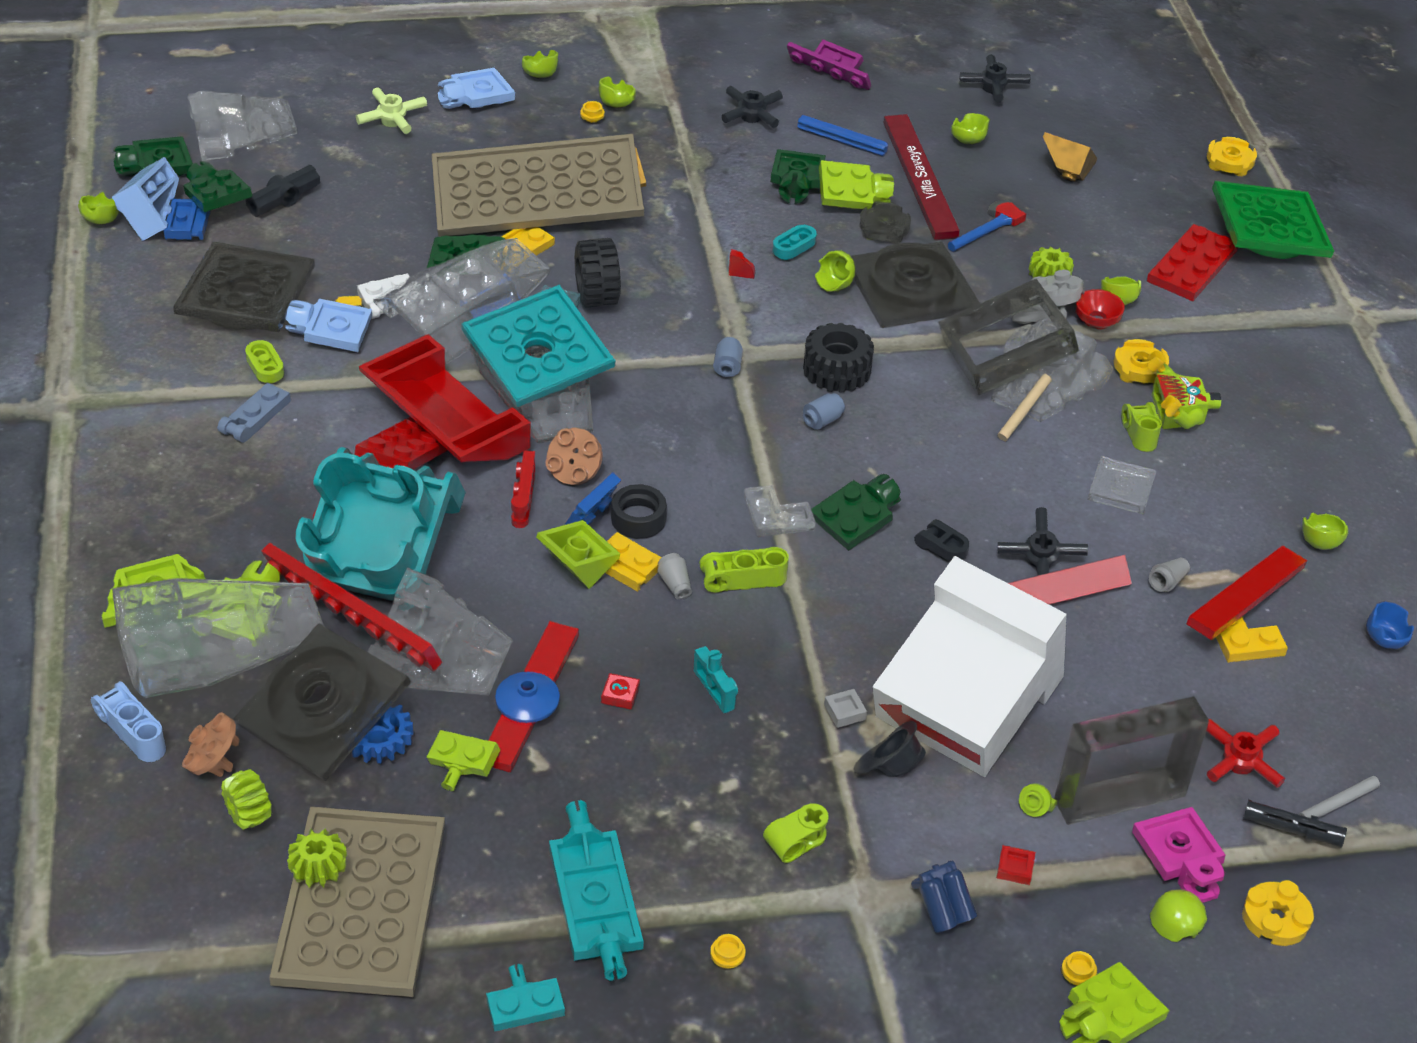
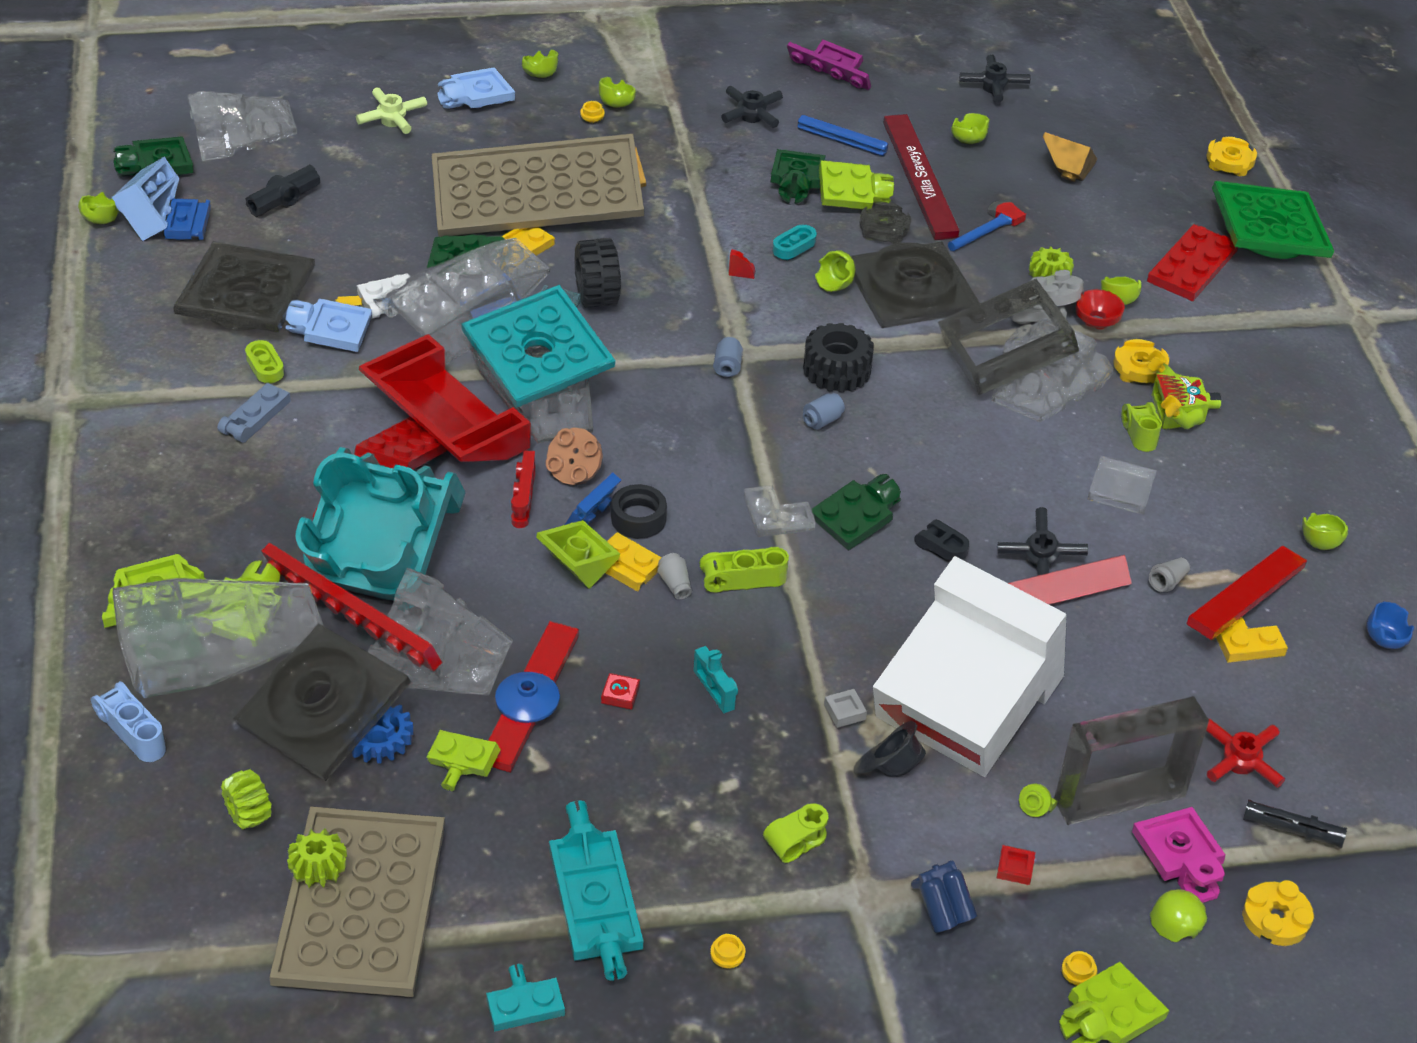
nougat plate [182,712,240,777] -> none
dark green plate [183,161,253,212] -> none
tan bar [998,374,1052,441] -> none
light grey bar [1299,776,1380,818] -> none

